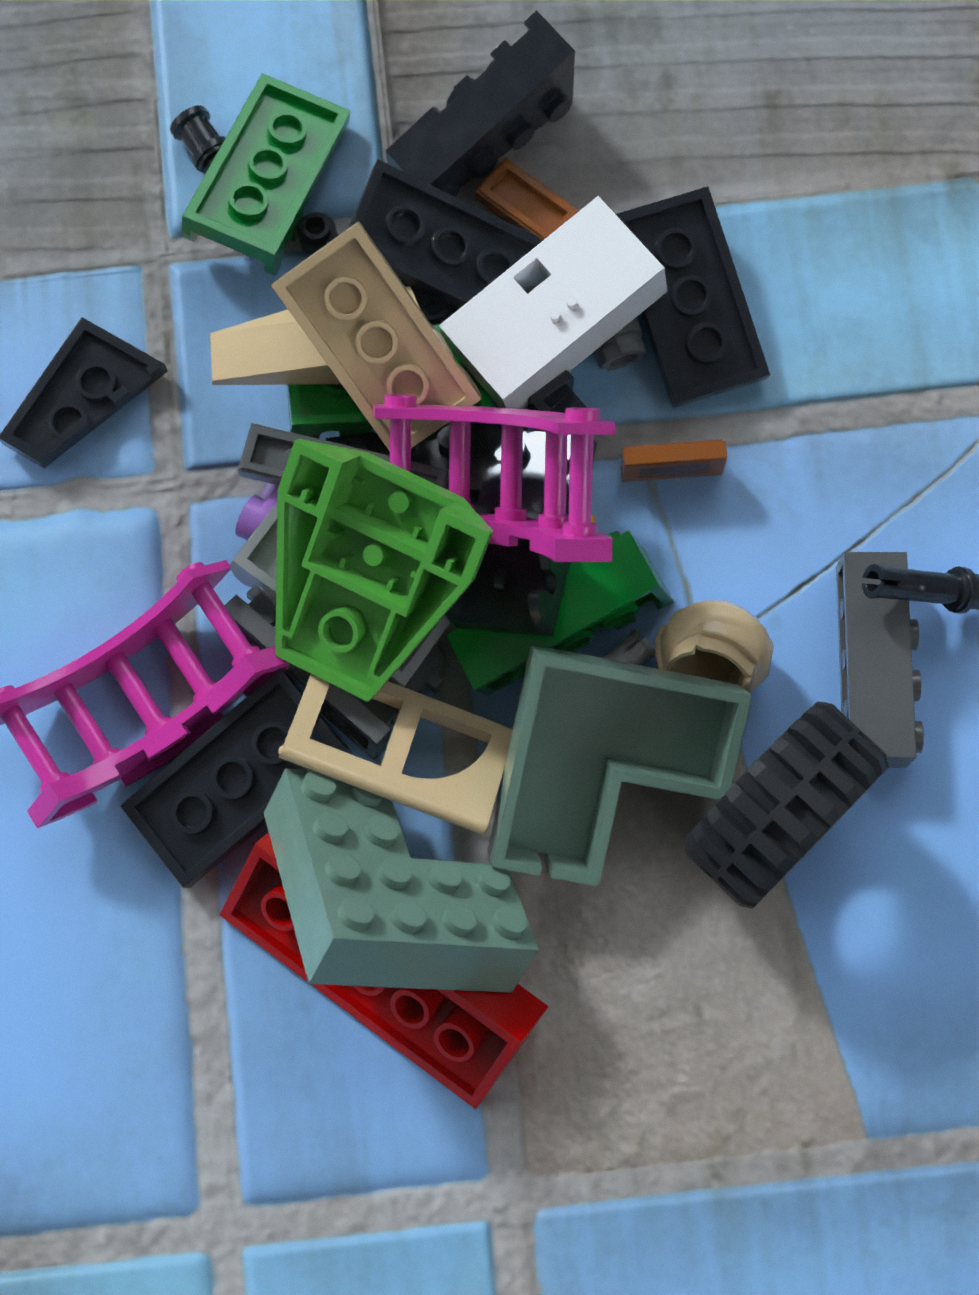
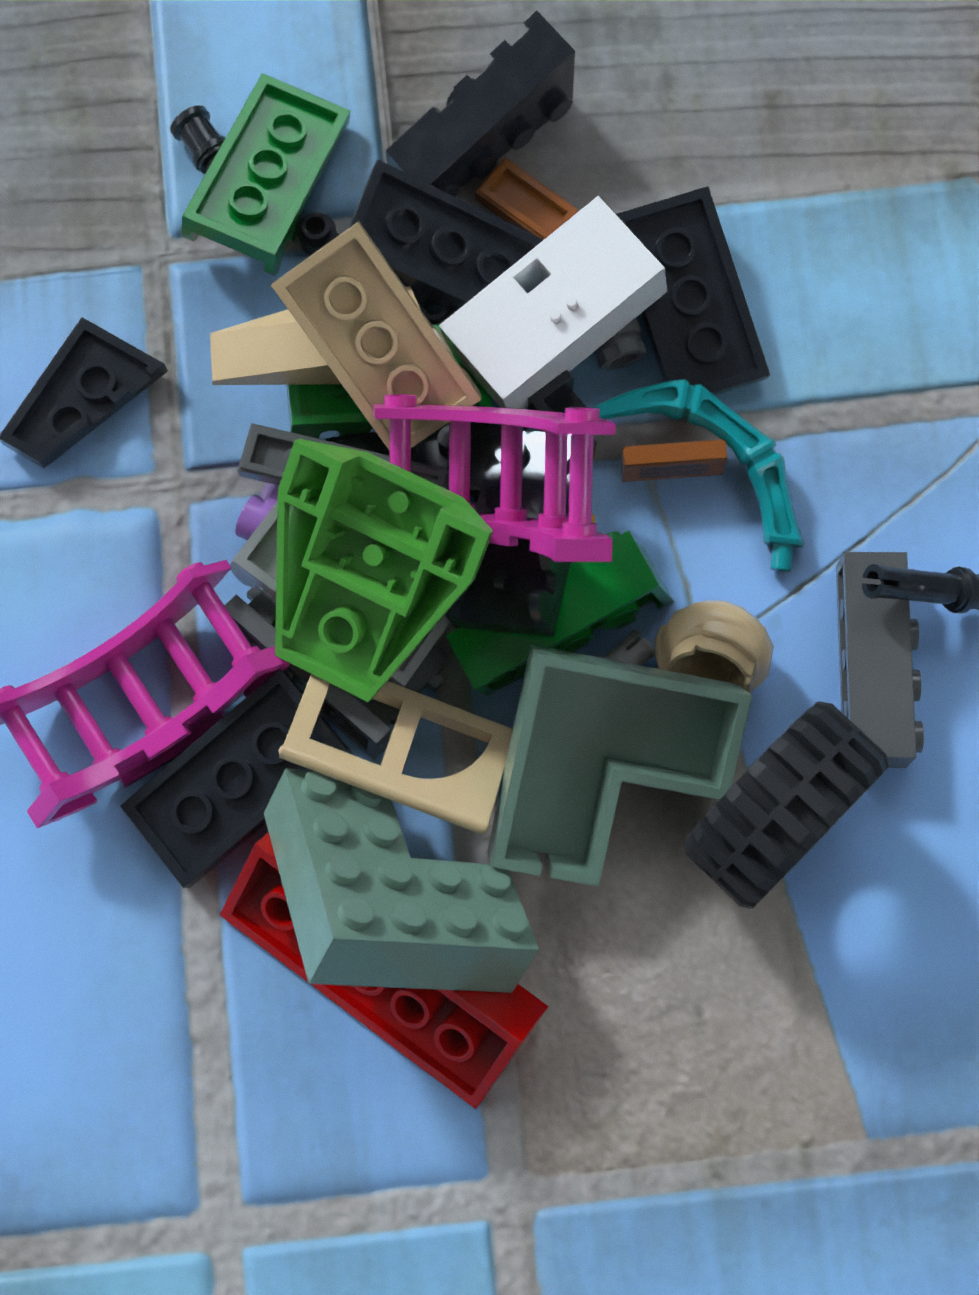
none -> teal animal [589,379,805,572]

